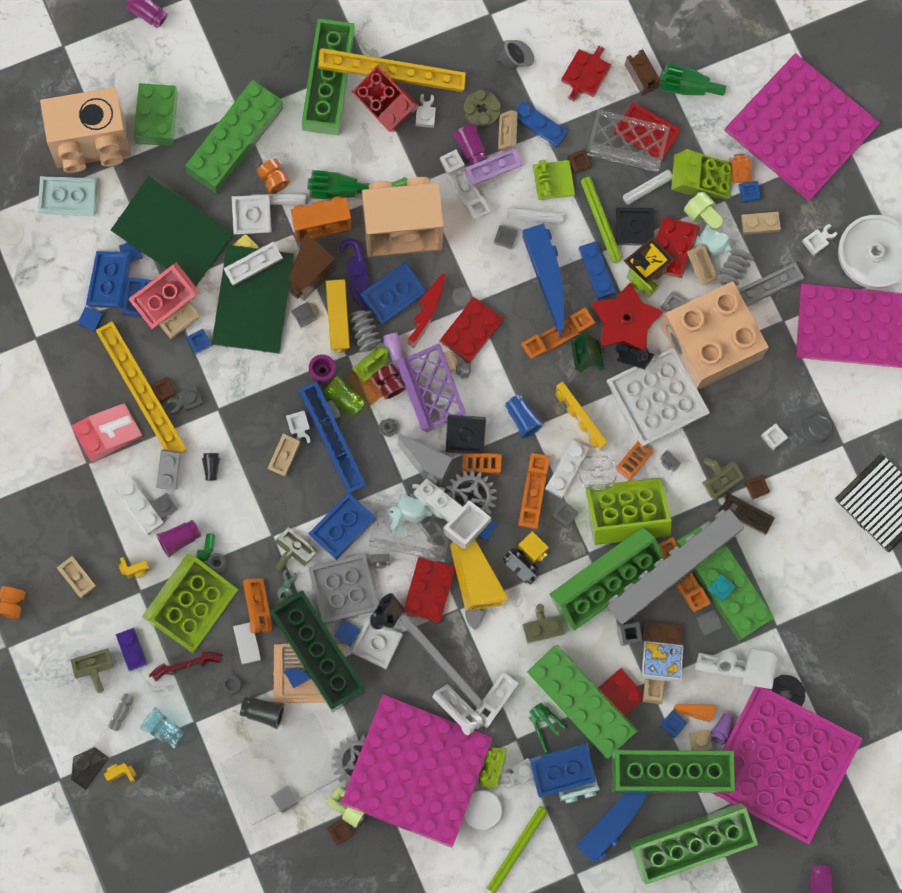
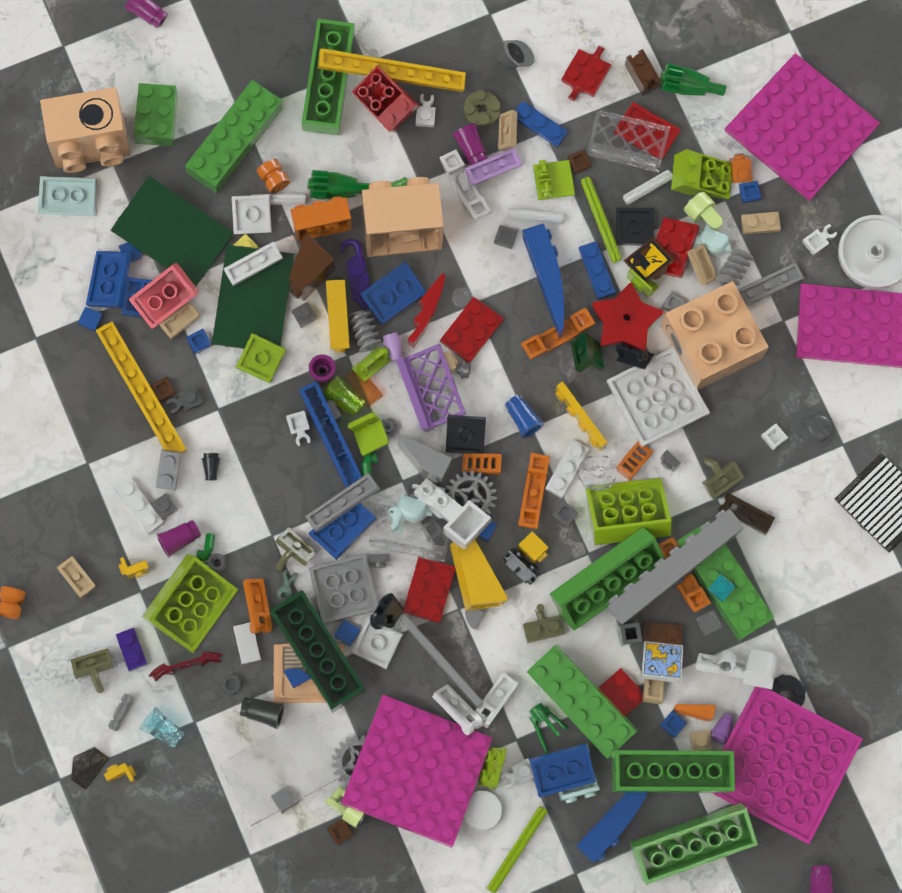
coral slope [72,403,143,463] -> none
tan plate [267,434,301,477] -> none
dark red wheel [372,364,406,399] -> none
reddish brown tile [744,474,770,500] -> none
none -> lime plate [236,333,286,384]
none -> light grey tile [305,473,380,533]
none -> lime piece [348,411,389,456]
none -> green arm [362,453,378,477]

